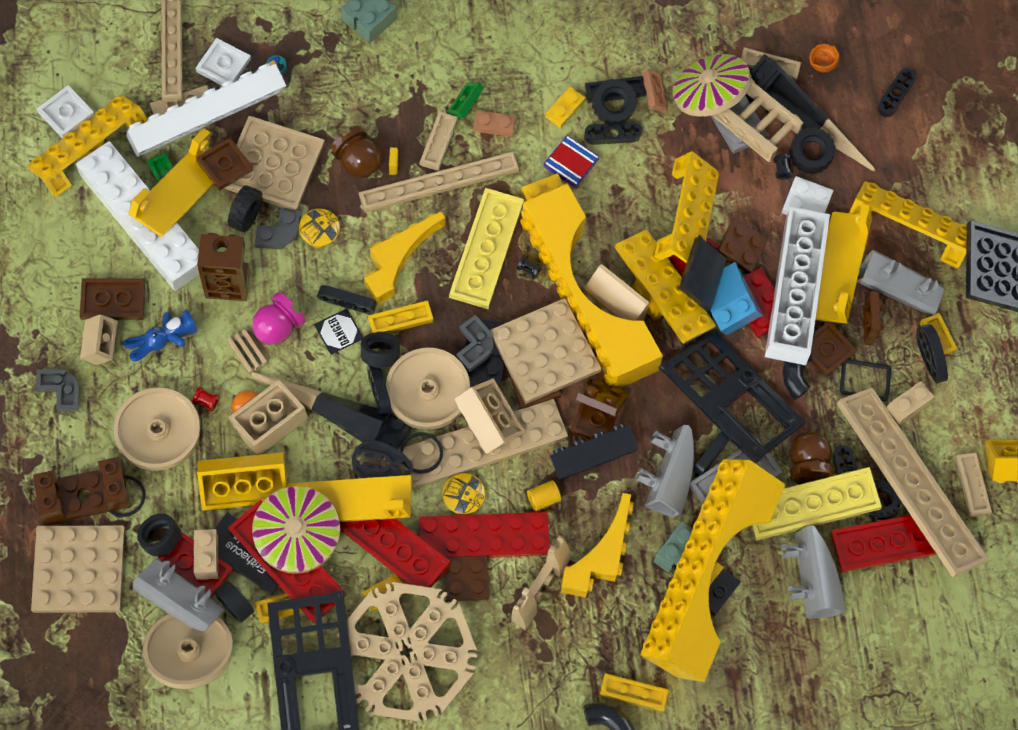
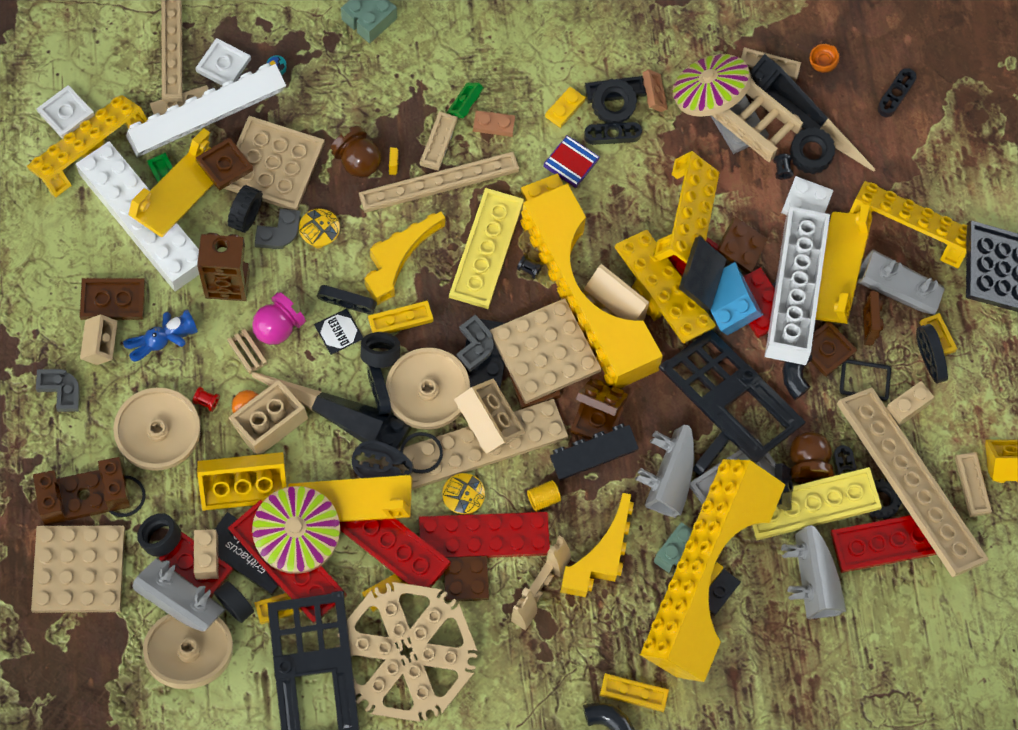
none -> black plate [775,463,793,511]

